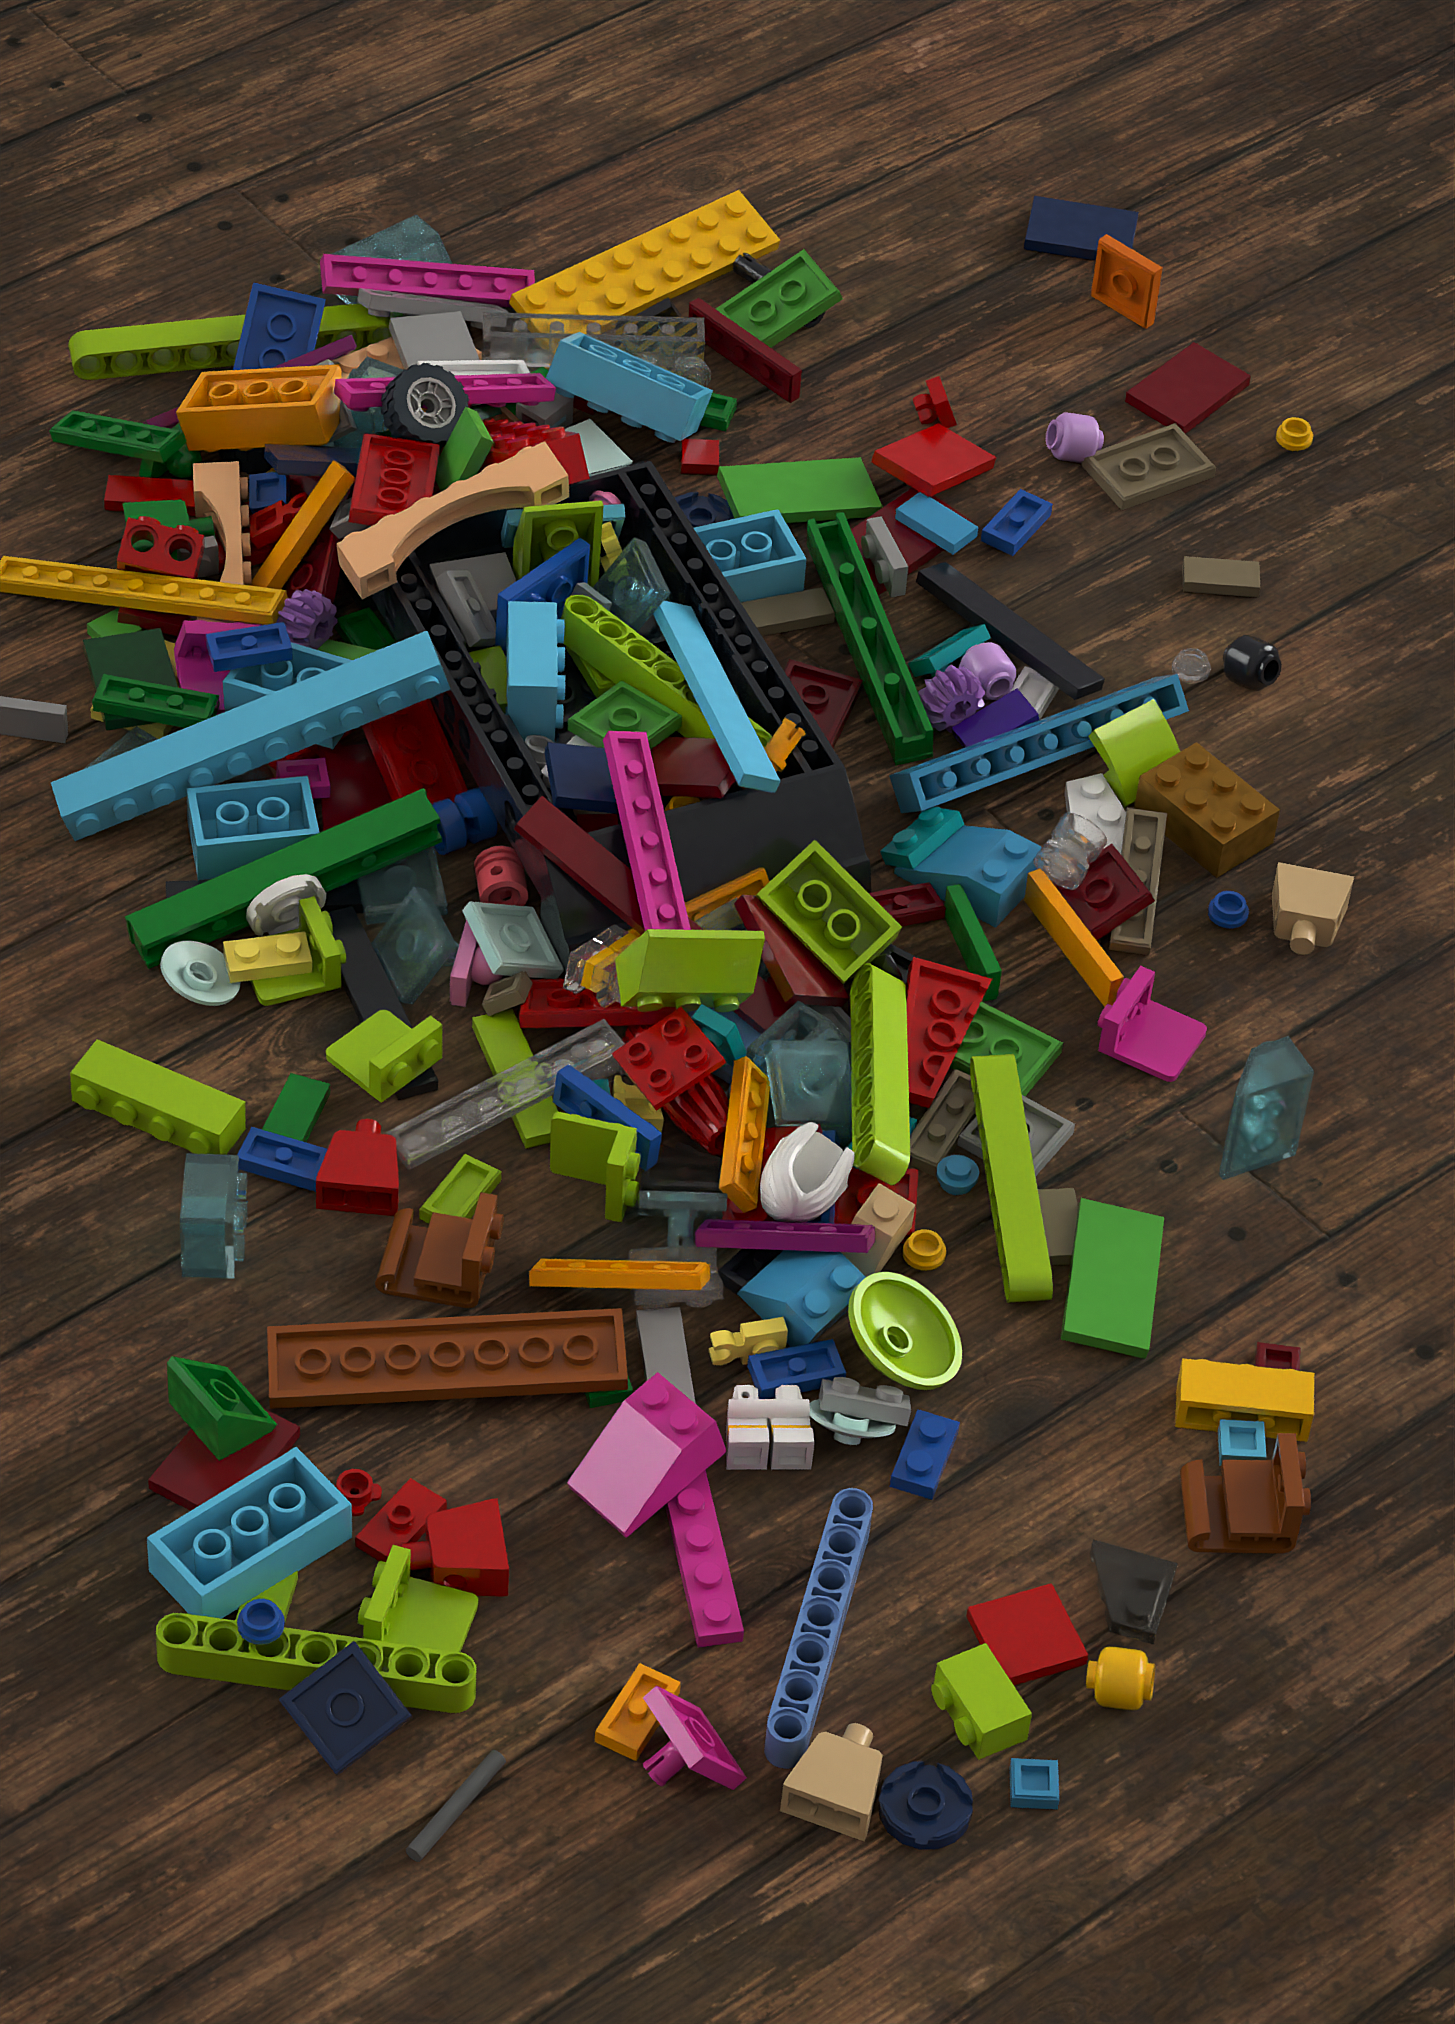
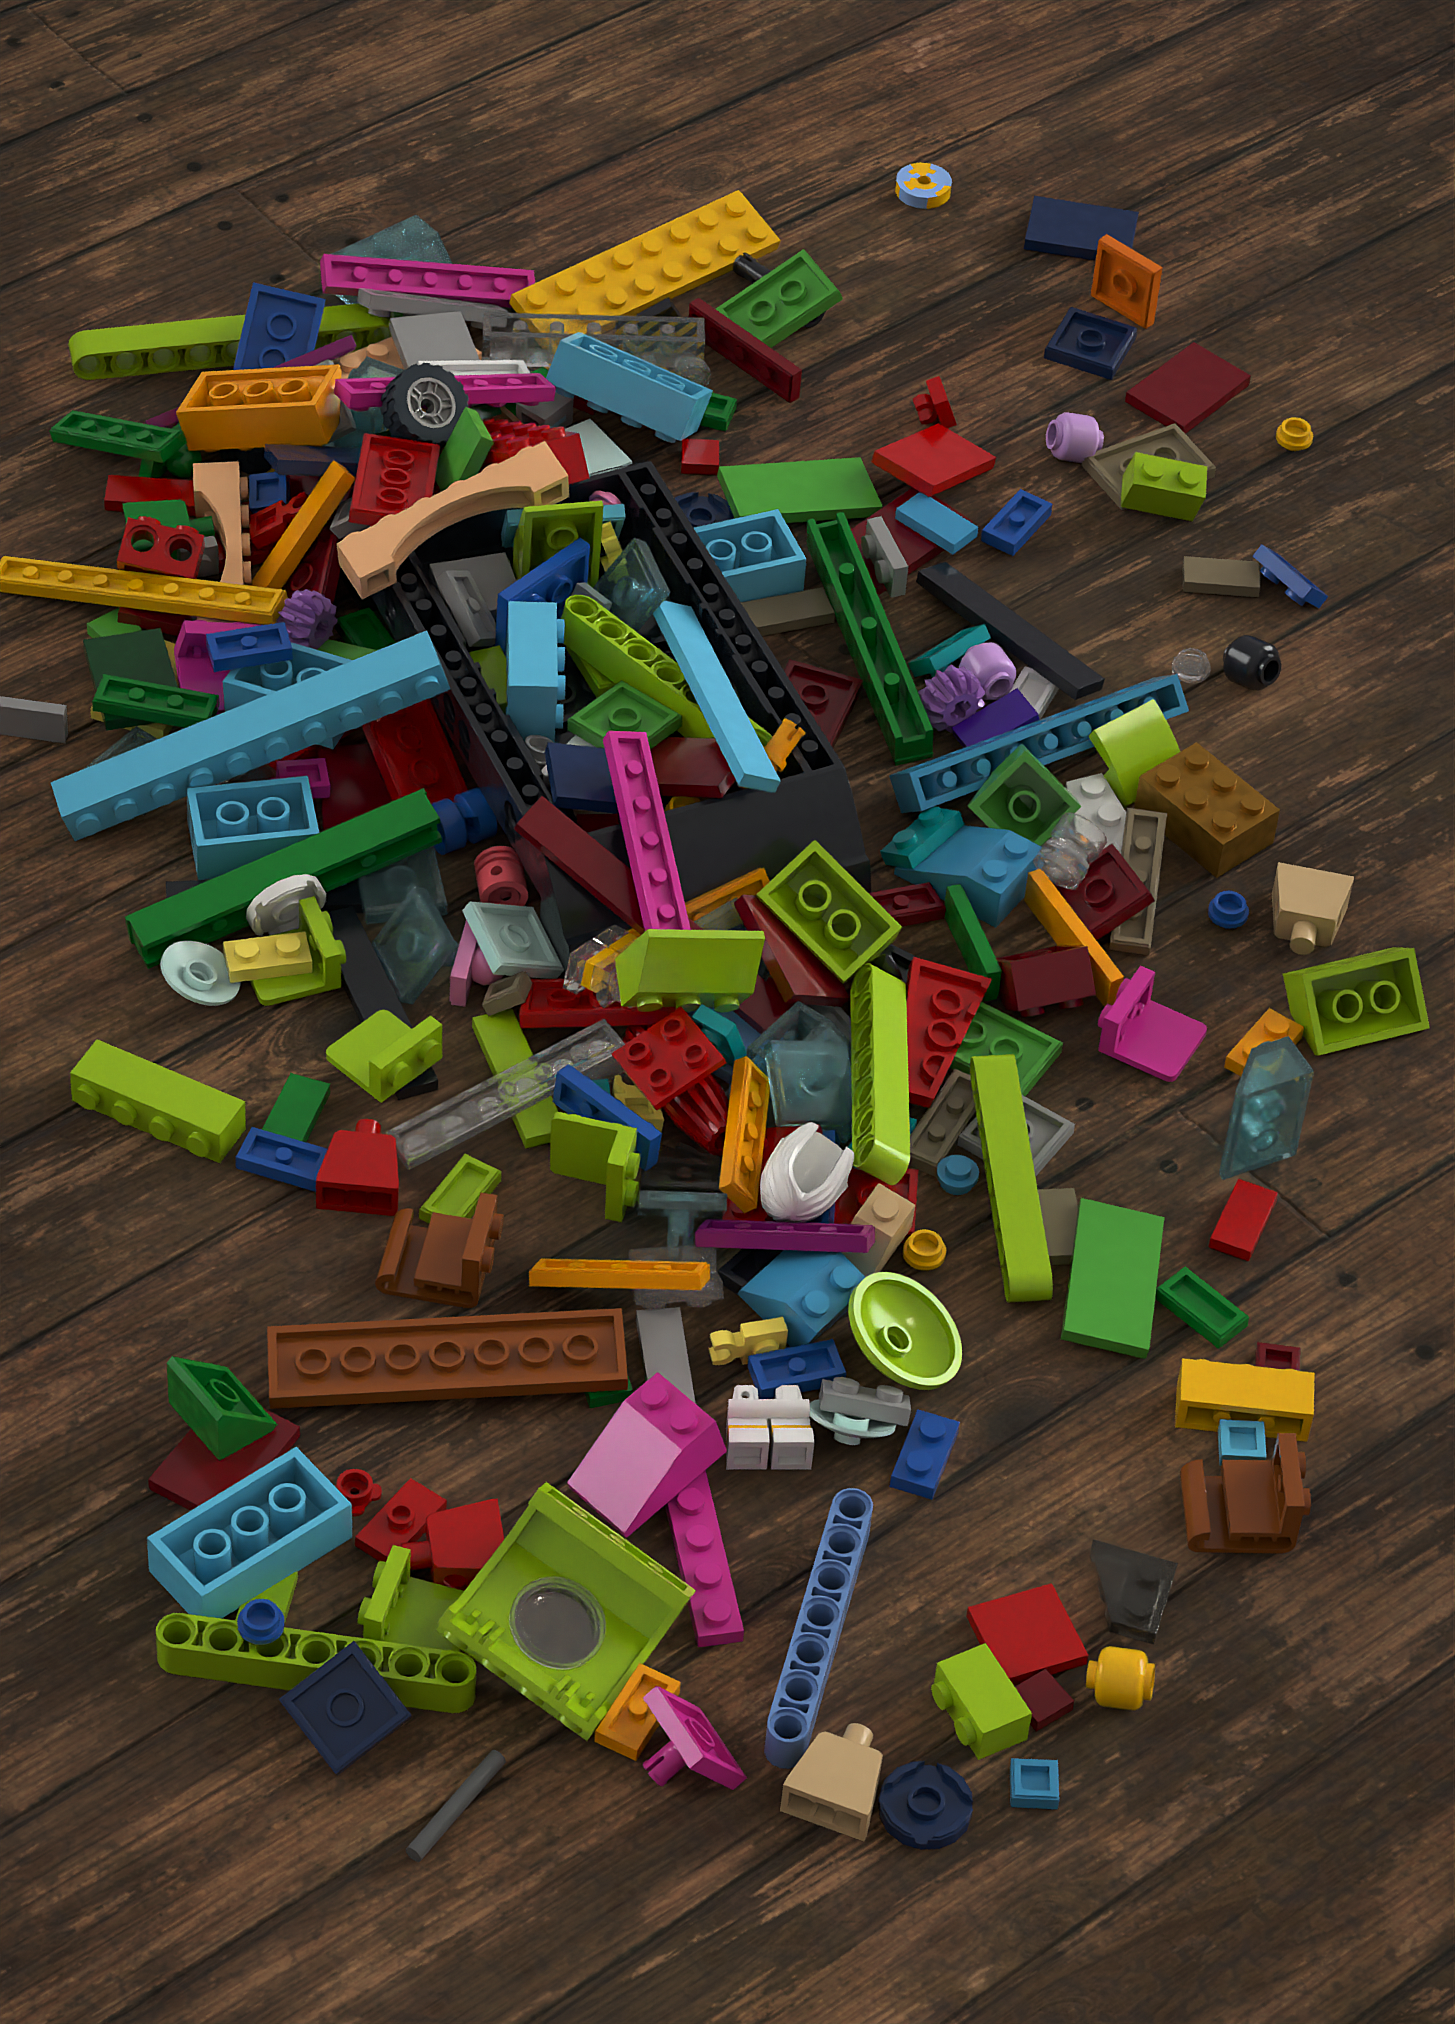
clear light blue brick [180,1153,248,1279] -> none
none -> lime panel [435,1482,696,1741]
none -> piece [895,162,952,209]
none -> bright green slope [967,743,1081,846]
none -> dark red slope [996,945,1096,1017]
none -> dark red tile [1015,1669,1074,1732]
none -> dark blue tile [1044,307,1138,380]
none -> lime brick [1121,452,1208,521]
none -> green tile [1155,1267,1249,1349]
none -> red tile [1209,1179,1278,1261]
none -> light orange plate [1224,1008,1304,1087]
none -> blue plate [1253,544,1328,608]
none -> lime slope [1283,947,1430,1056]

